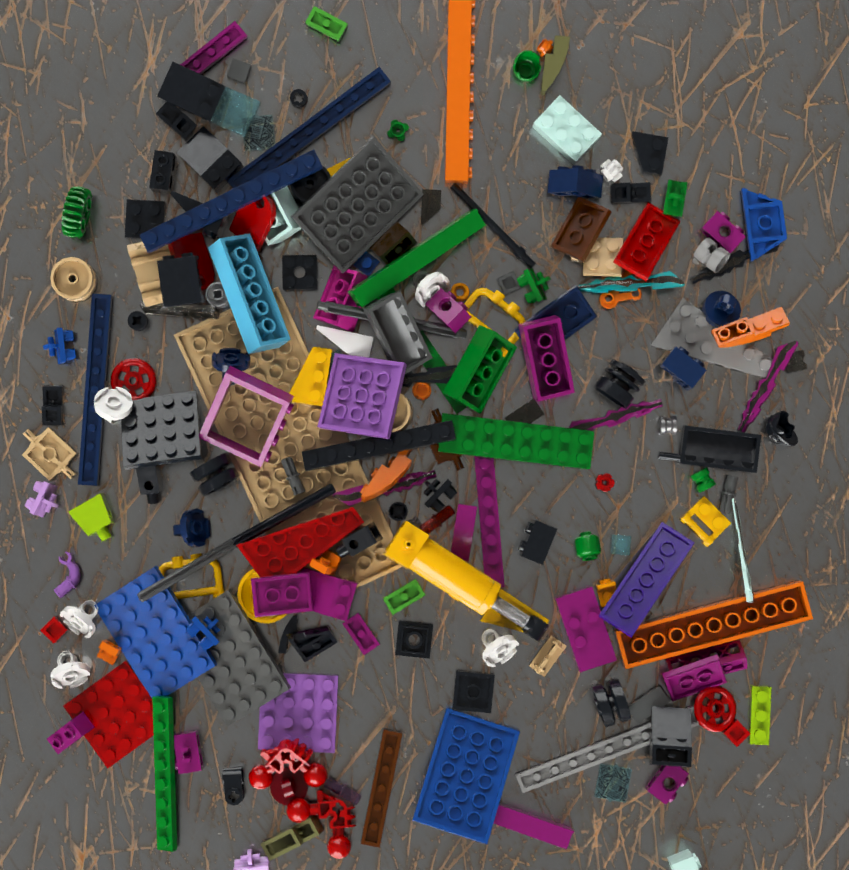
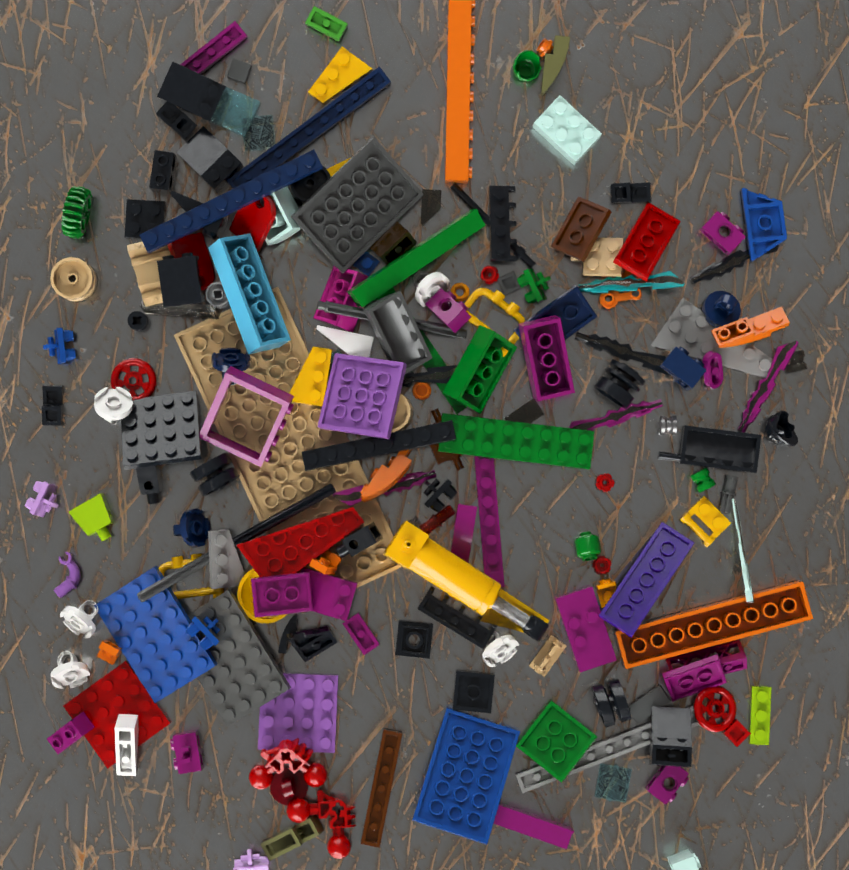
tan plate [22,427,77,481] -> none
red plate [40,616,69,644] -> none
dark blue plate [78,294,112,486] -> none
green plate [152,695,177,852] -> none
black piece [222,767,245,806] -> none
dark grey axle [281,457,305,495] -> none
black piece [282,255,317,290] -> none
black bush [290,89,308,108] -> none
clear purple axle [324,776,361,805] -> none
bright green plate [383,578,425,615] -> none
green plate [387,120,409,141] -> none
black wheel [389,502,408,521] -> none
black brick [518,520,557,565] -> none
dark blue brick [547,165,603,199] -> none
white gear [600,159,623,183] -> none
clear light blue plate [610,534,631,555] -> none
black wing [631,131,669,176] -> none
green hips [663,179,688,217] -> none
light grey wheel [694,237,731,273] -> none
none -> white slope [115,714,139,776]
none -> light grey wing [208,529,245,589]
none -> yellow wing [308,47,373,104]
none -> black hinge [418,586,497,650]
none -> red plate [481,266,499,284]
none -> black hinge [489,186,518,261]
none -> green plate [516,700,597,783]
none -> black sword [575,332,671,376]
none -> red plate [592,556,612,575]
none -> magenta plate [702,351,723,389]

